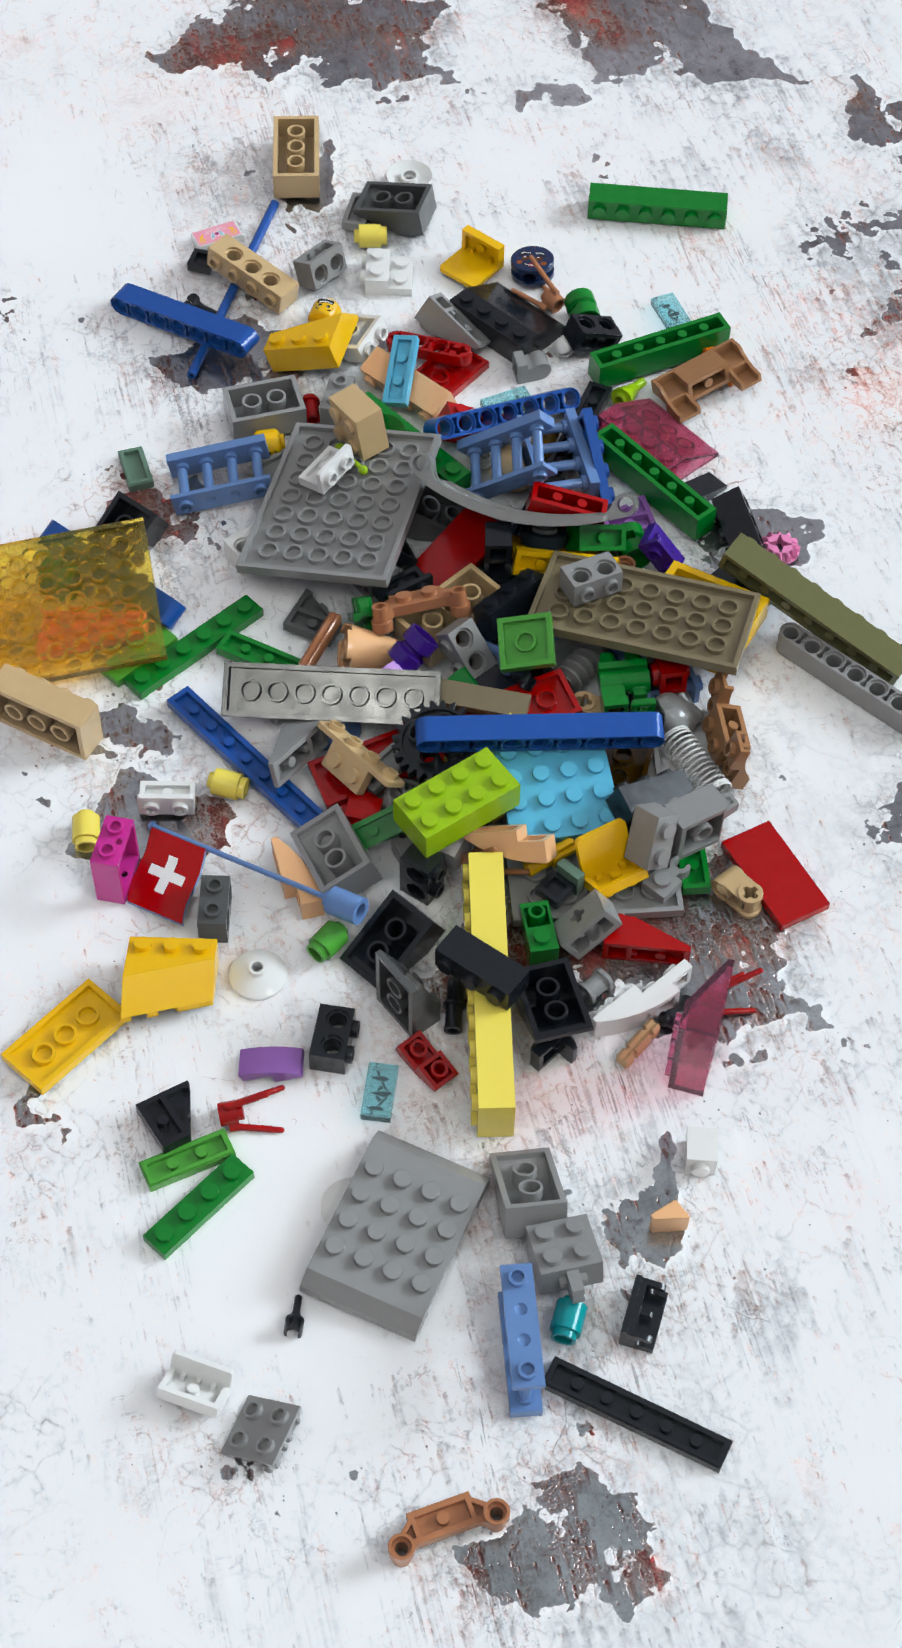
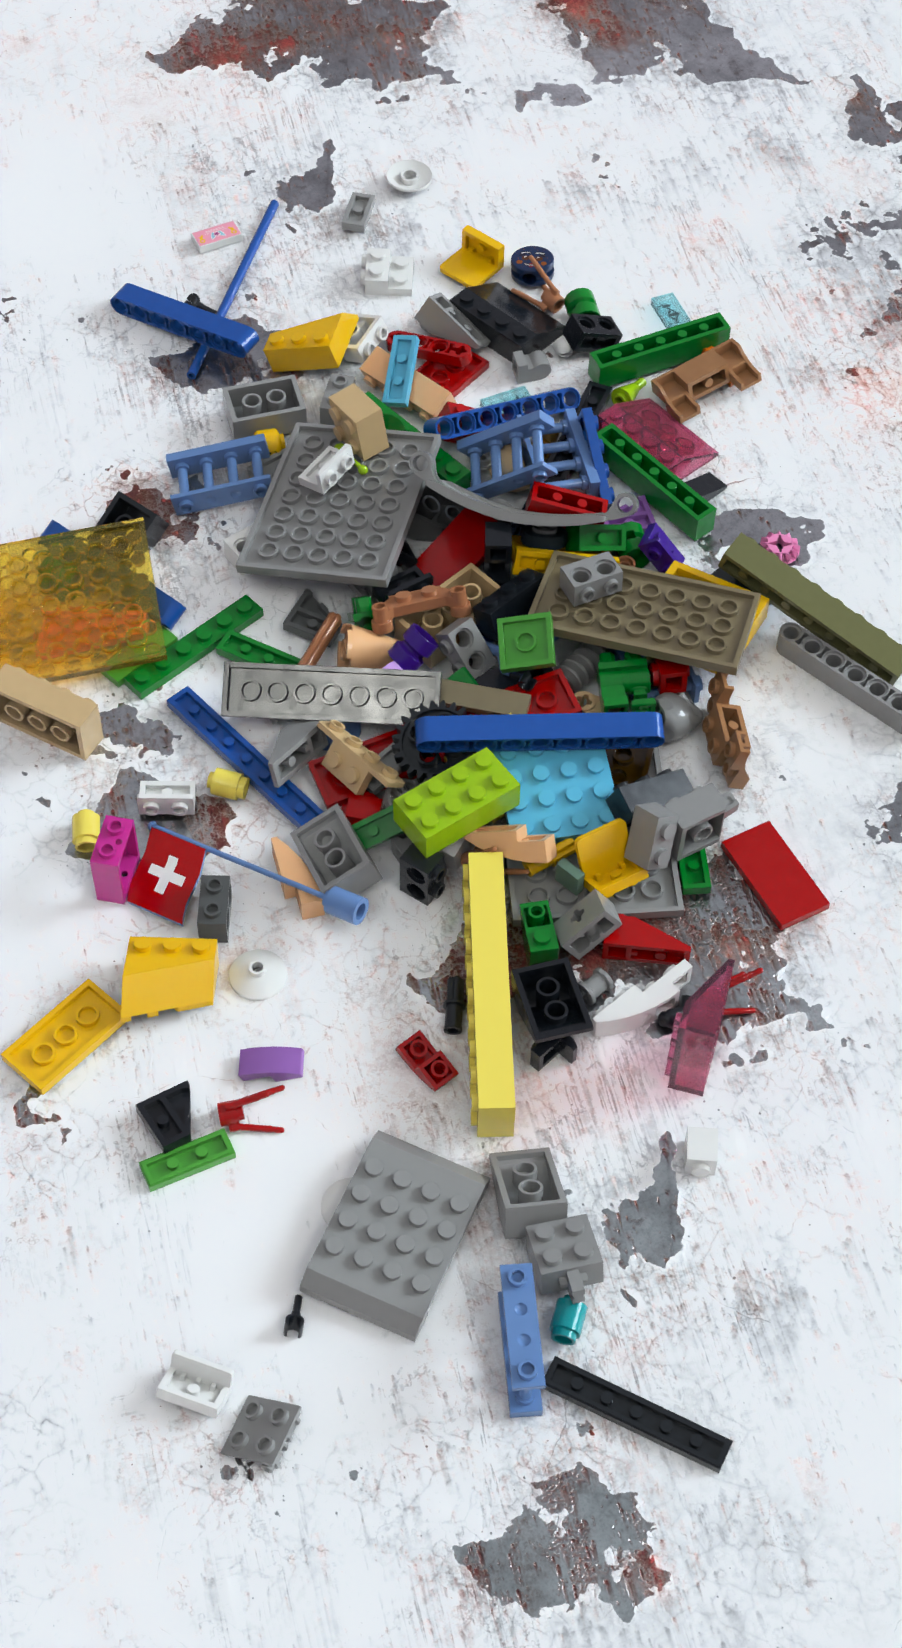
sand green tile [118,446,154,492] -> none
green plate [143,1153,255,1260] -> none
black plate [187,248,213,275] -> none
tan brick [207,233,299,314] -> none
tan brick [273,116,320,198] -> none
light grey brick [293,240,348,291] -> none
red pin [302,393,320,424] -> none
bright green brick [306,920,349,963] -> none
yellow head [308,298,342,322] -> none
black brick [309,1003,360,1075] -> none
black slope [340,890,446,988] -> none
dark grey slope [353,181,437,236] -> none
light yellow brick [354,224,387,248] -> none
clear light blue tile [360,1062,399,1123] -> none
dark grey slope [375,949,441,1037] -> none
nougat plate [388,1491,510,1567] -> none
black brick [435,925,530,1011] -> none
black plate [535,870,576,910] -> none
green brick [587,182,728,229] -> none
tan axle [616,1019,661,1068] -> none
black hinge [618,1274,668,1354] -> none
light grey plate [641,856,691,904] -> none
light nougat slope [649,1200,690,1233] -> none
white piece [659,725,732,794] -> none
black brick [711,486,767,550] -> none
tan piece [711,865,763,919] -> none

